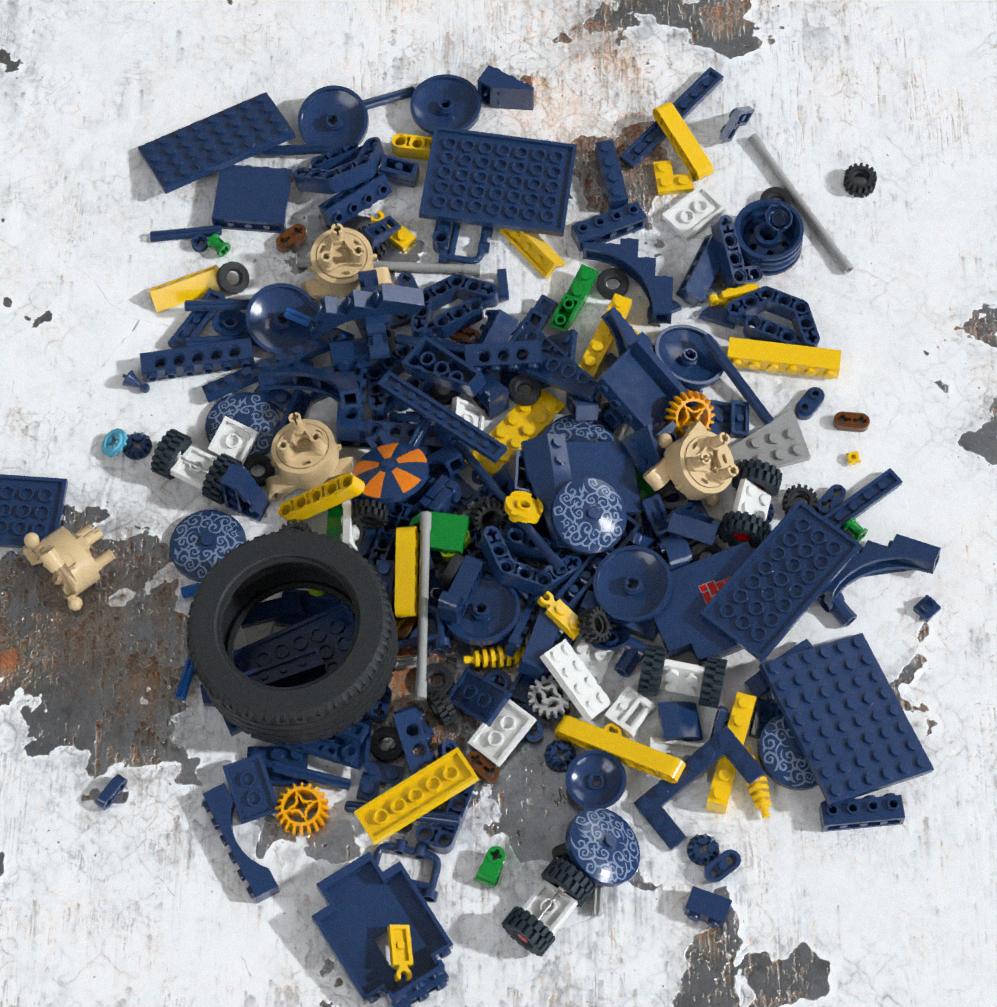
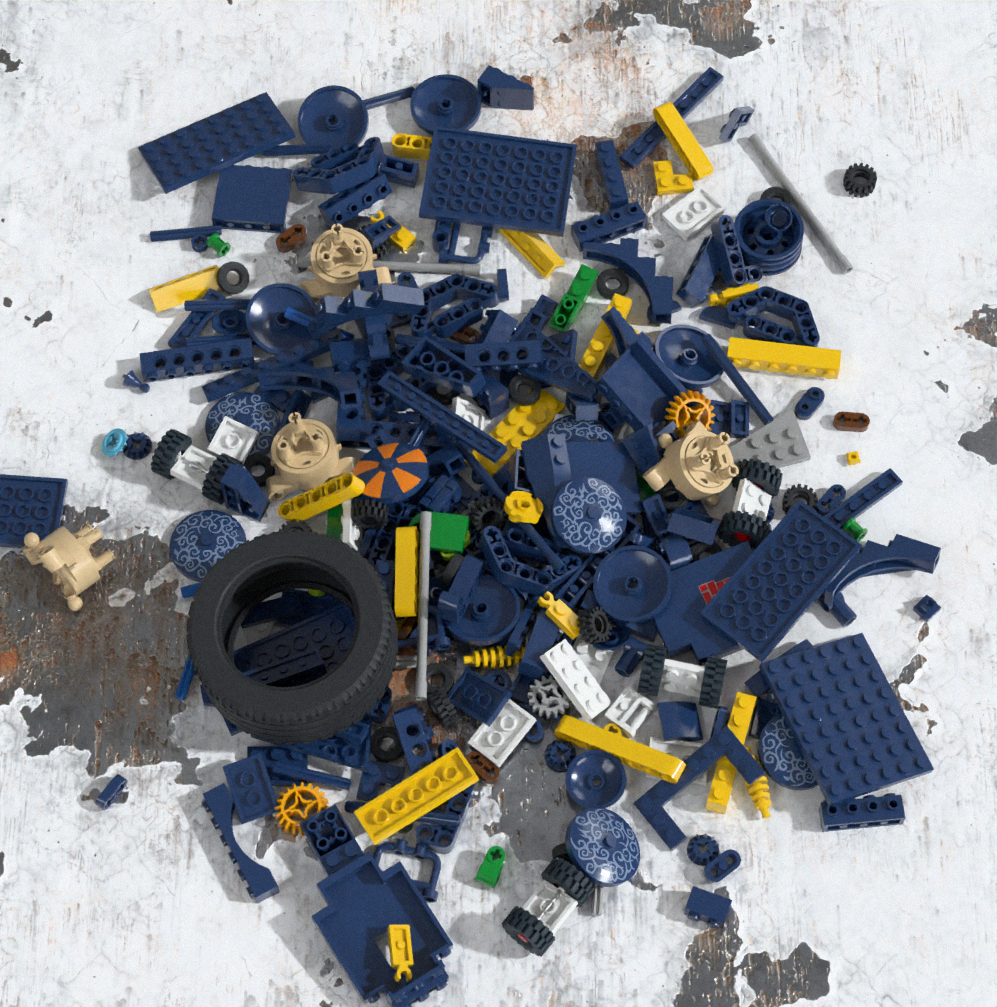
none -> dark blue slope [299,804,364,877]

